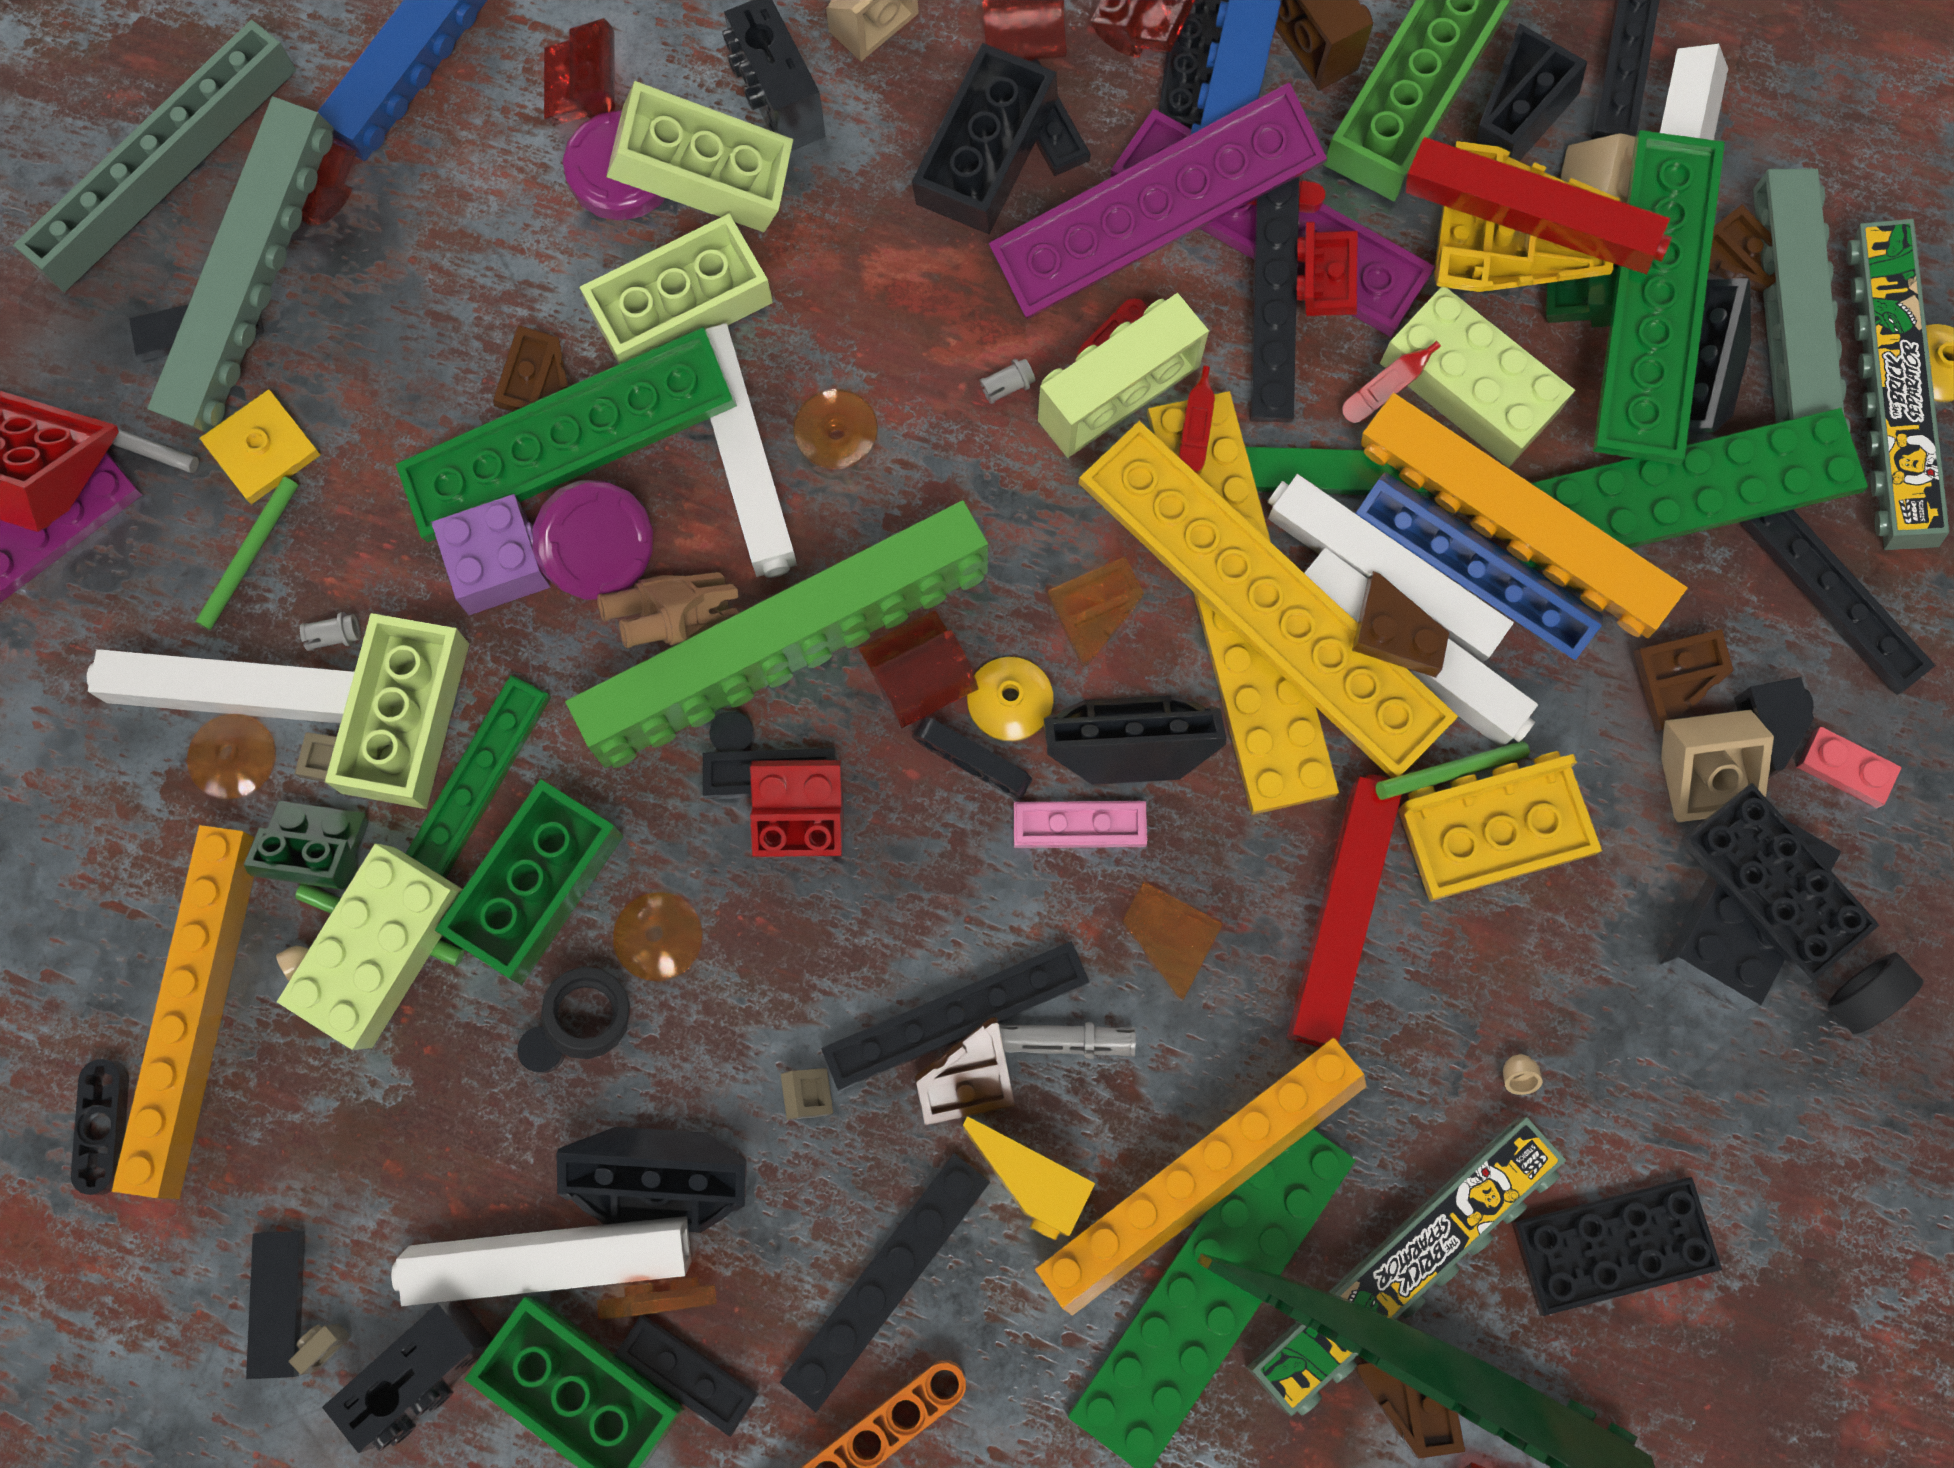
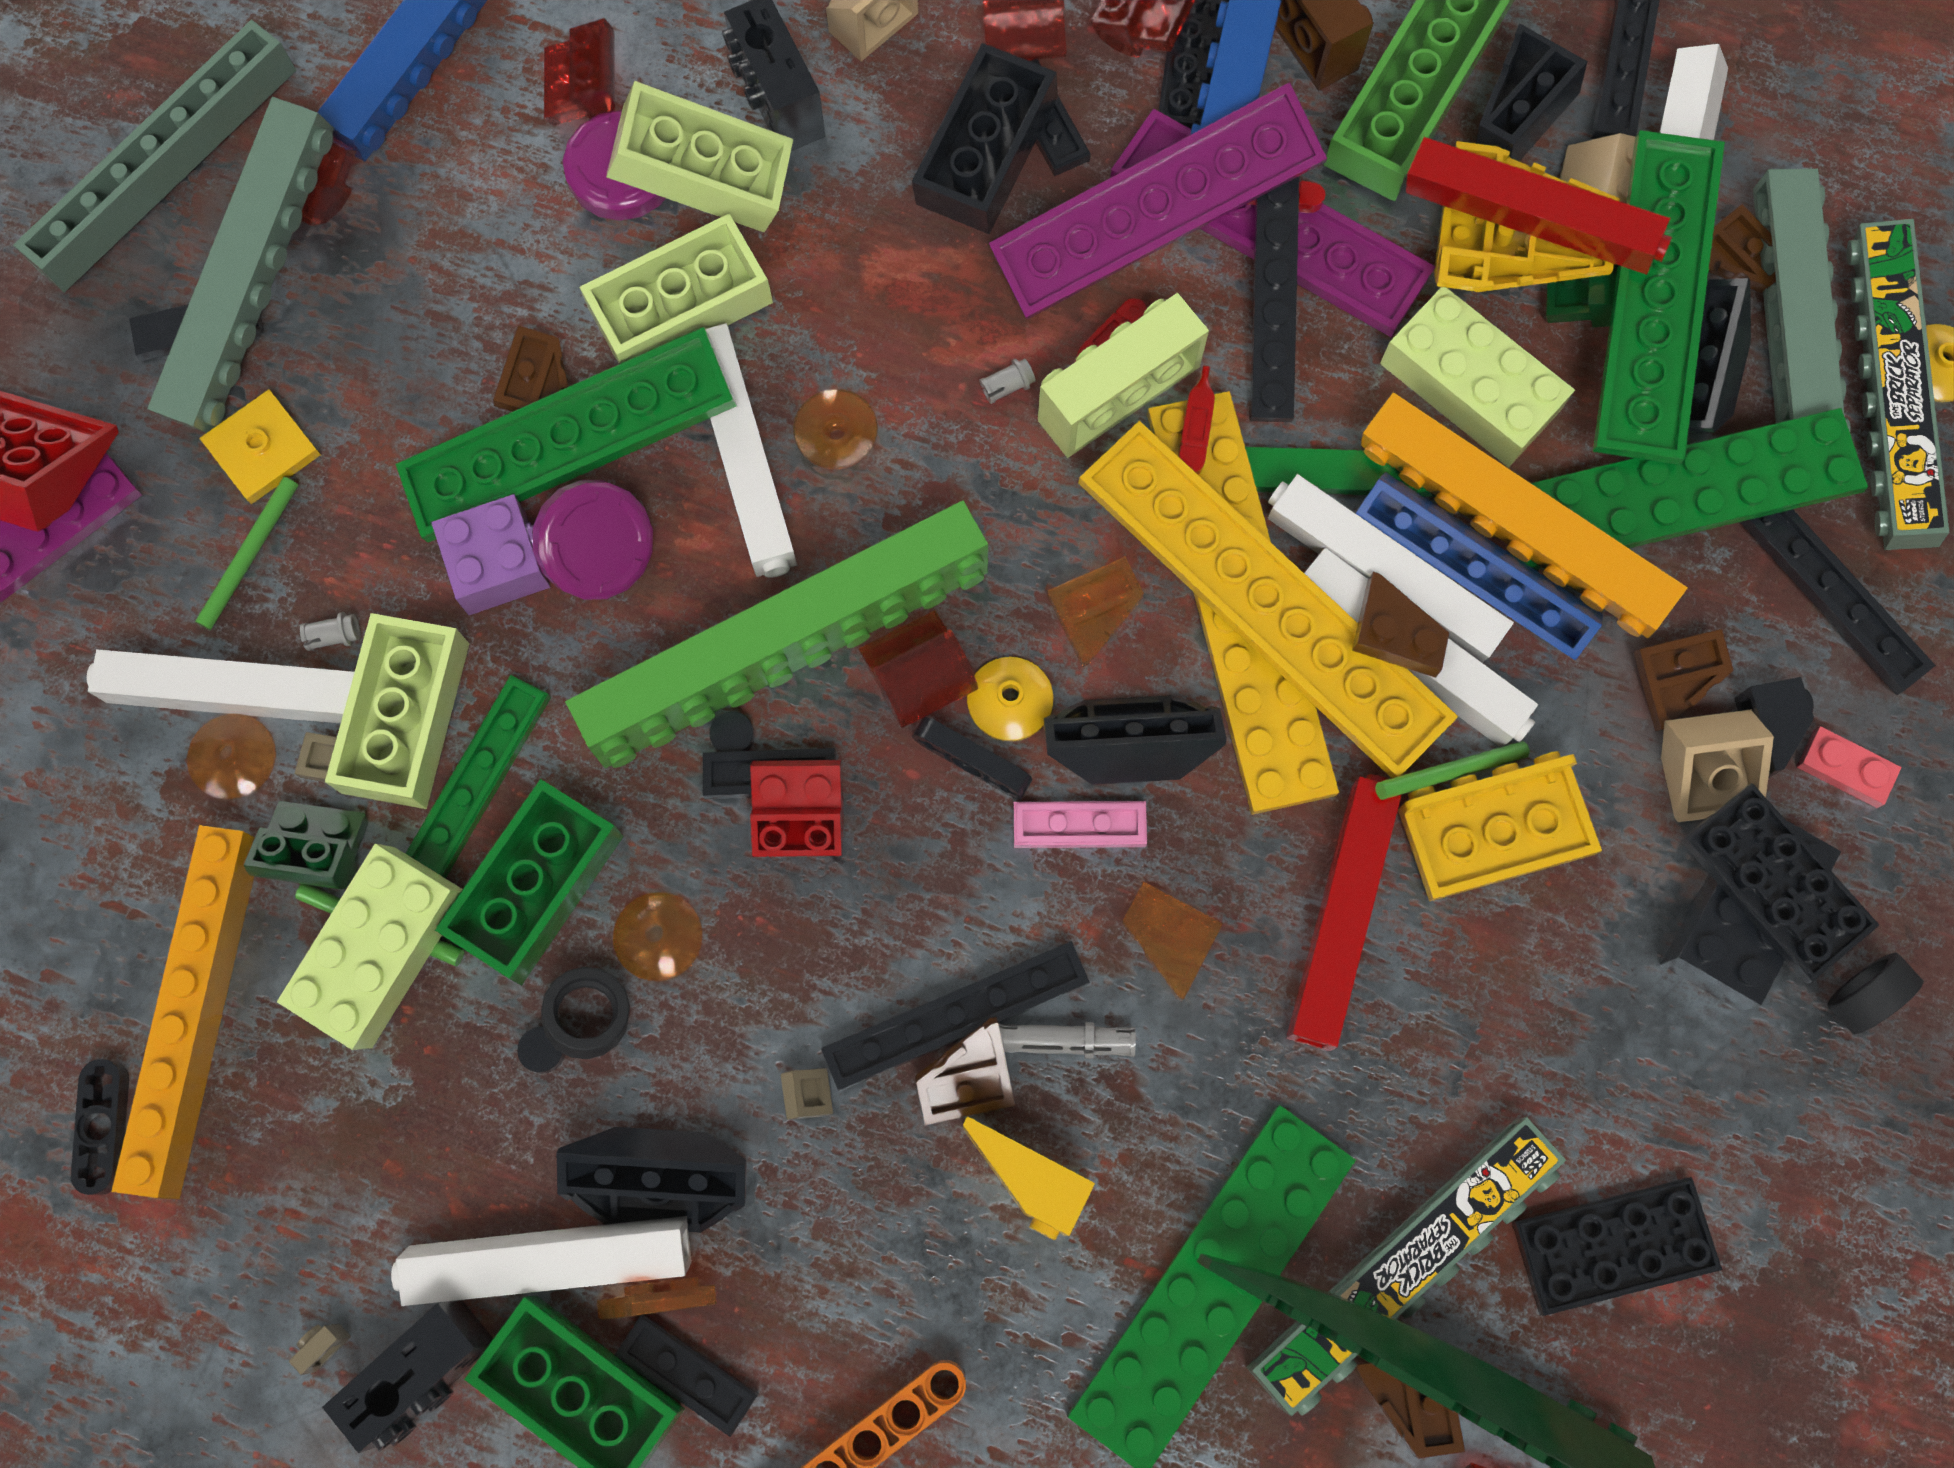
light grey bar [112,429,199,473] -> none
black tile [246,1231,305,1379] -> none
tan hinge [276,946,309,981] -> none
medium nougat connector [597,572,740,649] -> none
black plate [779,1153,990,1413] -> none
light orange brick [1035,1038,1366,1316] -> none
red bracket [1297,221,1358,316] -> none
piece [1343,341,1441,423] -> none
tan hinge [1503,1054,1543,1095] -> none

